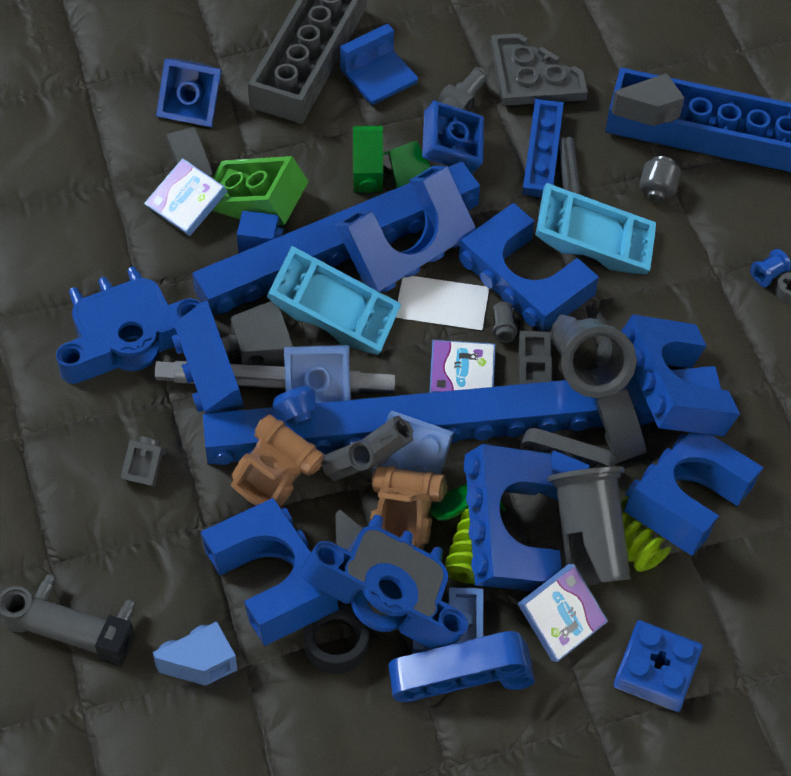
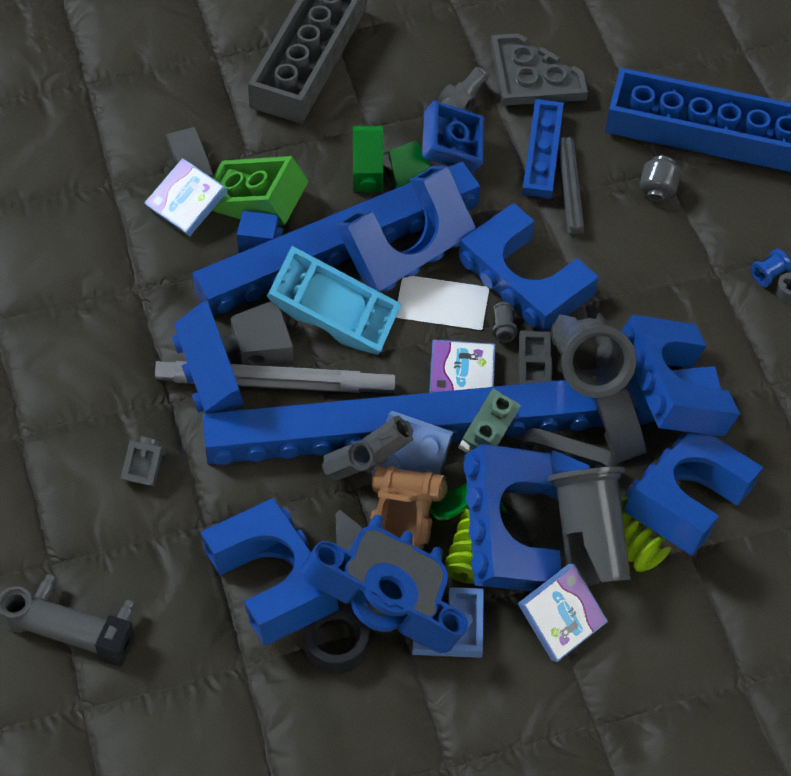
blue piece [56,266,201,384] -> none
medium blue slope [153,621,237,686] -> none
blue slope [156,58,222,127] -> none
medium nougat piece [230,414,325,507] -> none
blue cone [273,385,316,426] -> none
medium blue tile [284,345,351,403] -> none
blue bracket [340,24,418,105] -> none
blue beam [388,631,535,702] -> none
medium azure slope [535,183,656,274] -> none
dark grey slope [611,73,684,126] -> none
blue brick [614,620,703,712] -> none
none -> sand green hips [458,388,521,453]

